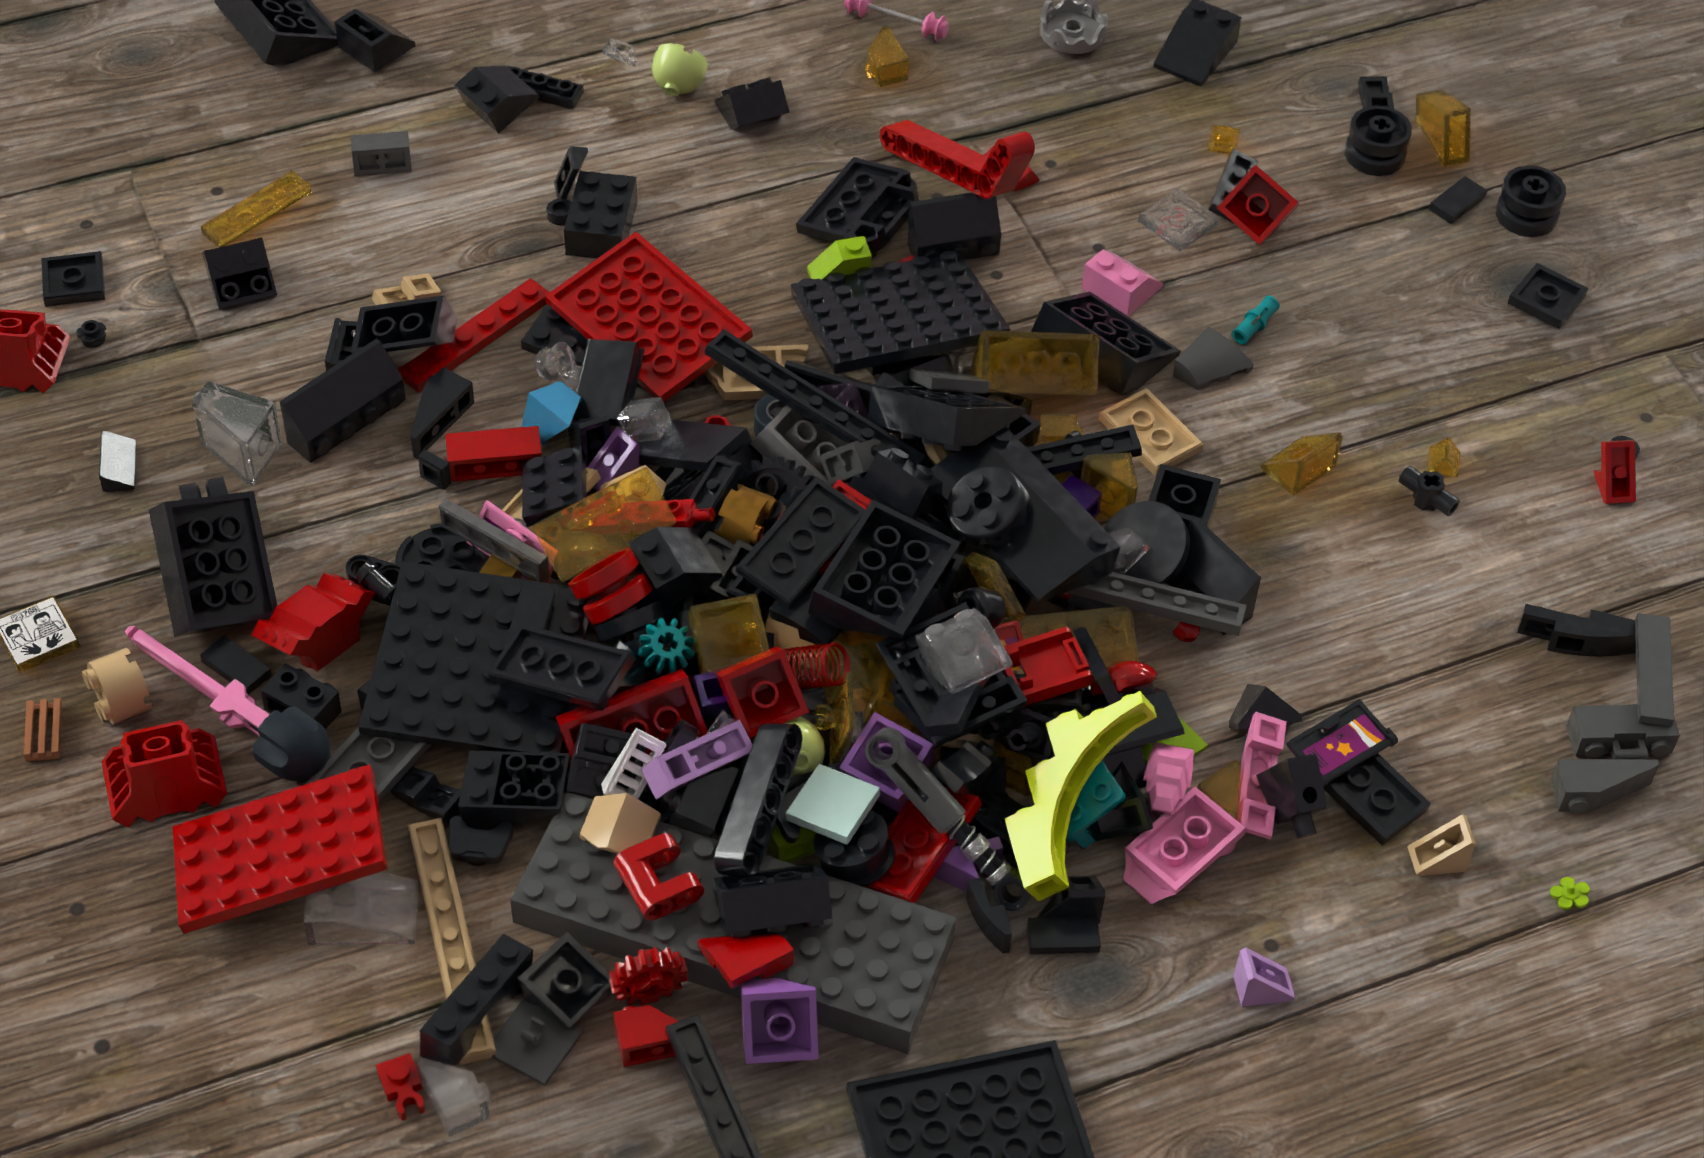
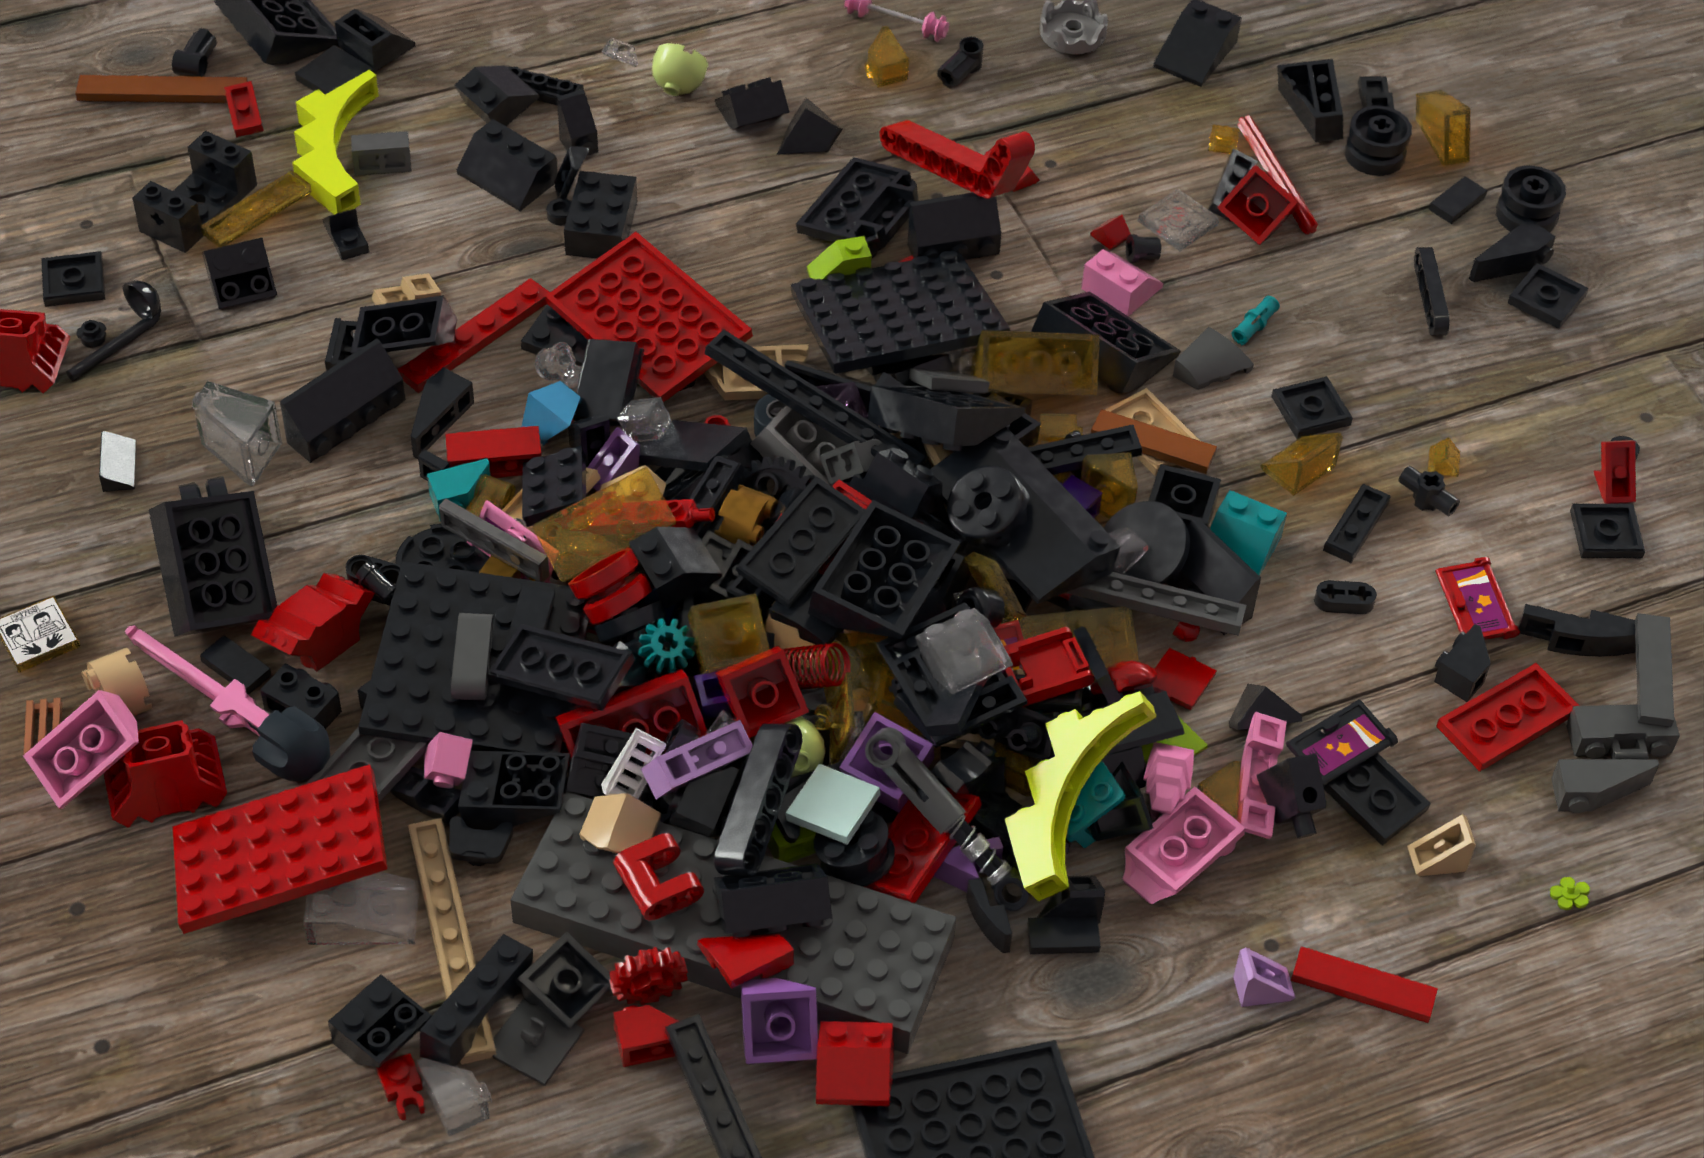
none -> bright pink slope [23,690,139,809]
none -> black piece [66,280,161,381]
none -> dark orange tile [75,75,248,103]
none -> black plate [132,131,257,253]
none -> black piece [172,28,217,77]
none -> red plate [224,81,264,138]
none -> neon yellow arch [292,70,379,214]
none -> black tile [295,45,374,94]
none -> black slope [322,208,369,260]
none -> black slope [328,974,432,1067]
none -> bright pink slope [424,732,473,788]
none -> teal slope [427,458,491,521]
none -> dark grey beam [451,613,494,701]
none -> black slope [457,119,558,211]
none -> clear yellow piece [465,474,515,517]
none -> black slope [557,89,598,156]
none -> black slope [777,98,843,155]
none -> red slope [816,1021,894,1106]
none -> black piece [937,36,983,89]
none -> red slope [1090,214,1131,250]
none -> dark orange tile [1091,409,1217,474]
none -> black bush [1126,234,1161,263]
none -> red piece [1152,647,1217,710]
none -> teal slope [1210,490,1287,576]
none -> axle [1238,115,1318,235]
none -> black tile [1271,376,1353,439]
none -> black wedge [1278,59,1343,142]
none -> red tile [1291,946,1438,1023]
none -> black beam [1314,580,1377,614]
none -> black tile [1323,484,1391,563]
none -> black beam [1414,247,1450,336]
none -> black slope [1434,624,1491,702]
none -> door [1435,557,1520,640]
none -> red plate [1436,663,1580,772]
none -> black slope [1469,219,1556,282]
none -> black tile [1570,504,1645,558]

